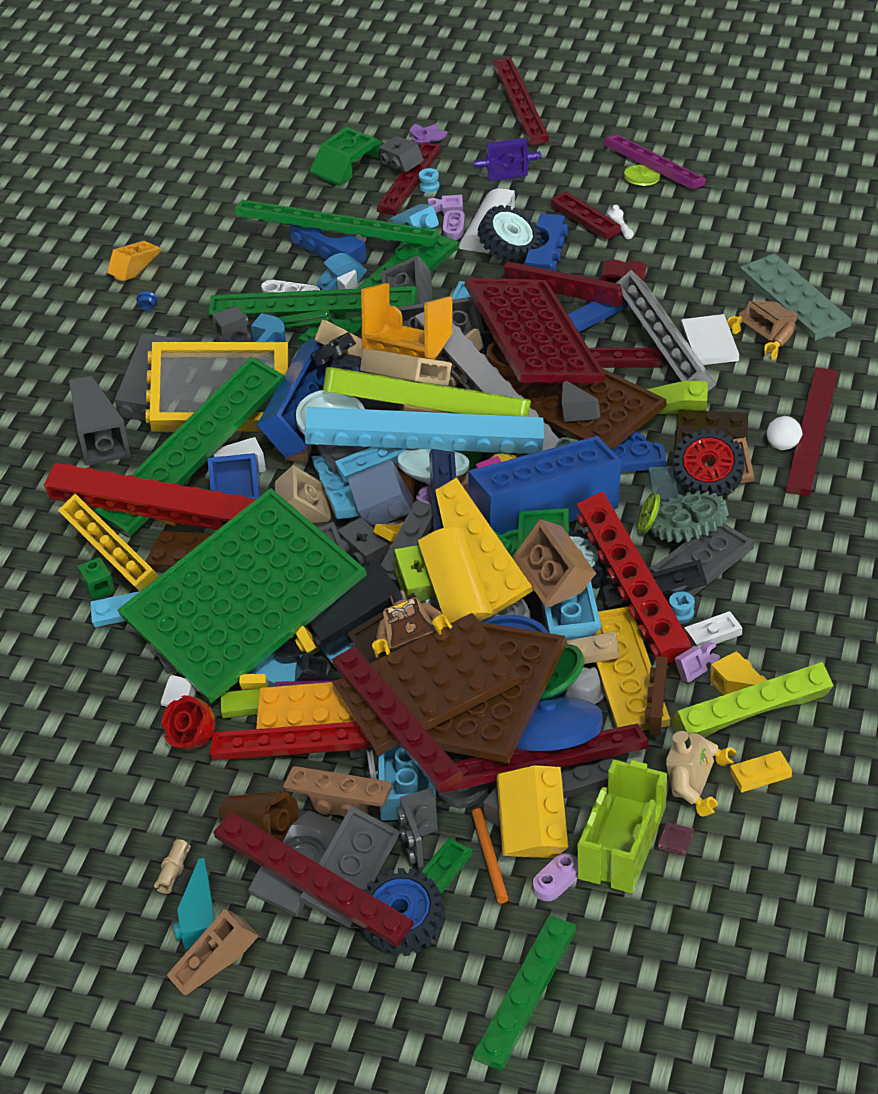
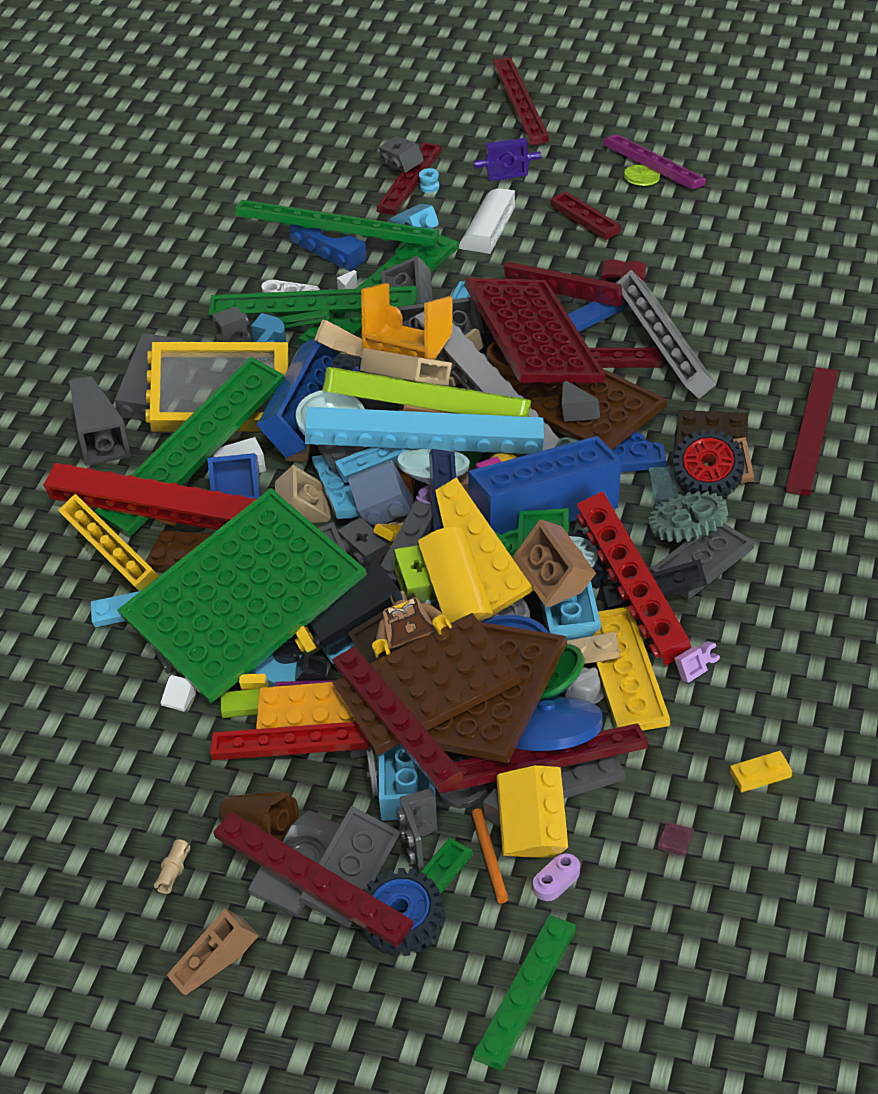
green brick [77,557,115,601] -> none
light orange slope [107,241,161,281] -> none
blue plate [136,291,158,310] -> none
red cylinder [161,695,216,750] -> none
teal slope [174,858,215,950] -> none
medium nougat bracket [283,766,393,817] -> none
green slope [310,127,384,186] -> none
black plate [311,332,356,366] -> none
dark azure brick [316,253,367,290] -> none
medium lavender plate [410,124,447,146] -> none
lavender plate [428,195,463,214] -> none
lavender plate [443,210,465,241] -> none
black wheel [477,205,541,264] -> none
blue arch [525,214,568,271] -> none
lime piece [578,759,667,894] -> none
white piece [608,205,634,240] -> none
lime wheel [637,492,660,535] -> none
reddish brown plate [645,657,667,735] -> none
lime slope [646,381,708,415] -> none
tan torso [666,731,737,817] -> none
medium azure wheel [669,591,695,624] -> none
lime arch [671,662,834,738] -> none
white tile [681,314,739,365] -> none
white plate [684,611,742,648] -> none
yellow slope [710,651,767,695] -> none
medium nougat torso [727,301,797,360] -> none
sand green plate [739,253,852,341] -> none
white hair [767,416,803,450] -> none

